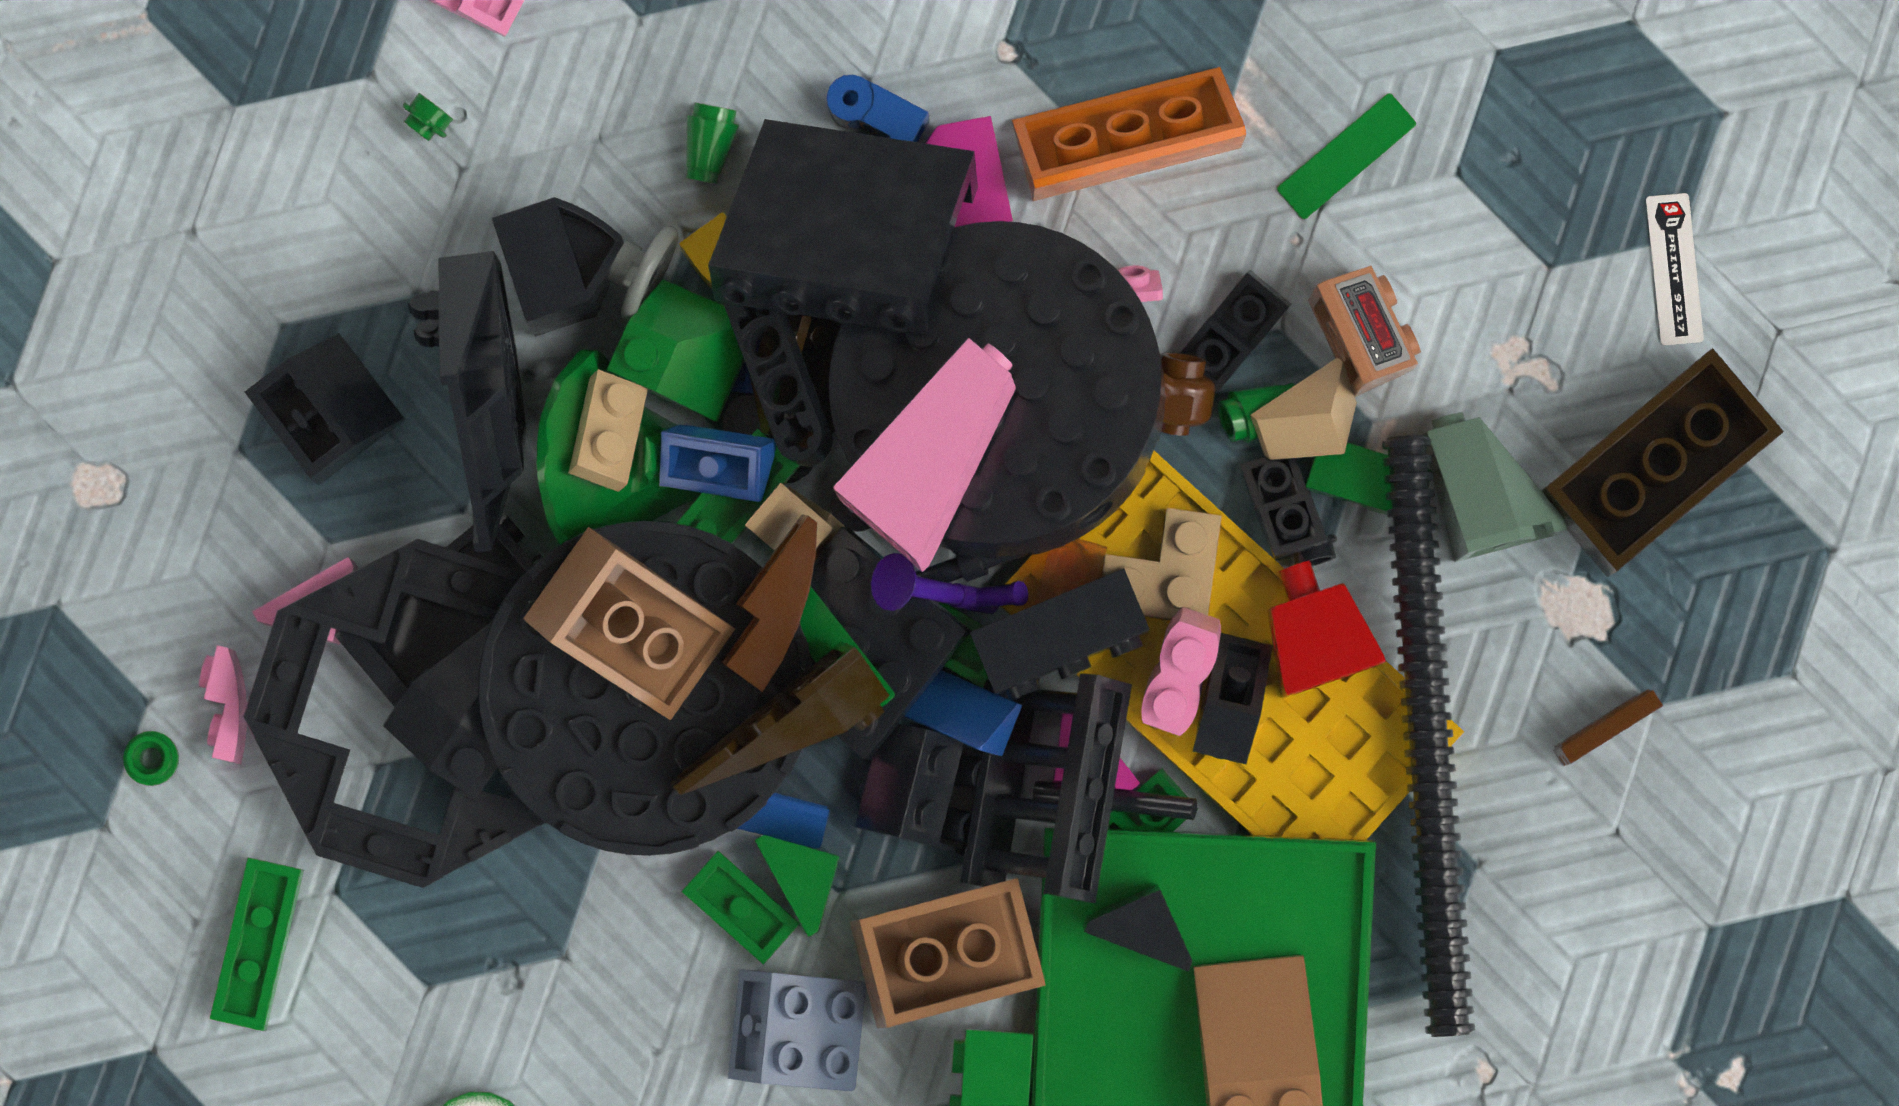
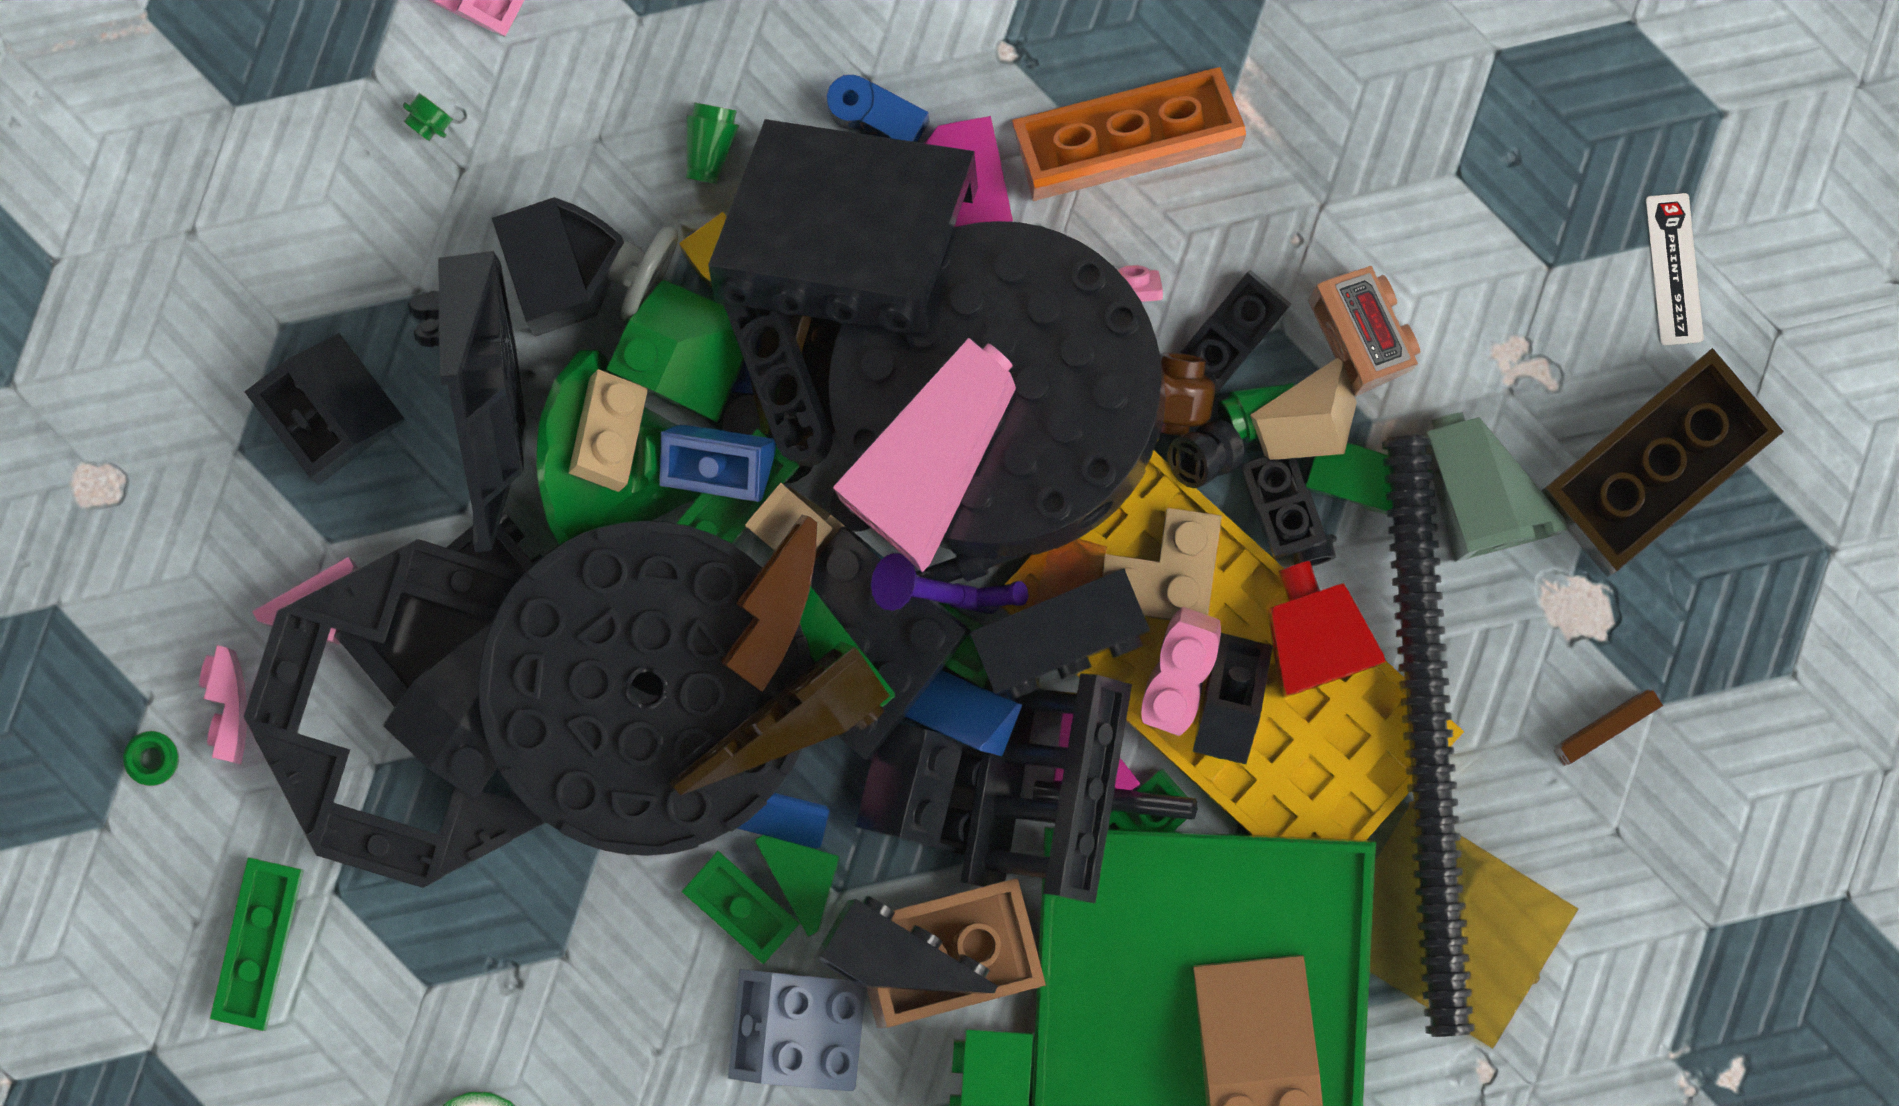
medium nougat slope [523,527,735,720] -> none
black slope [1083,884,1192,972] -> none
green sticker [1277,93,1416,219] -> none
none -> black slope [813,896,998,994]
none -> black wheel [1167,419,1245,489]
none -> clear yellow piece [1370,807,1578,1049]

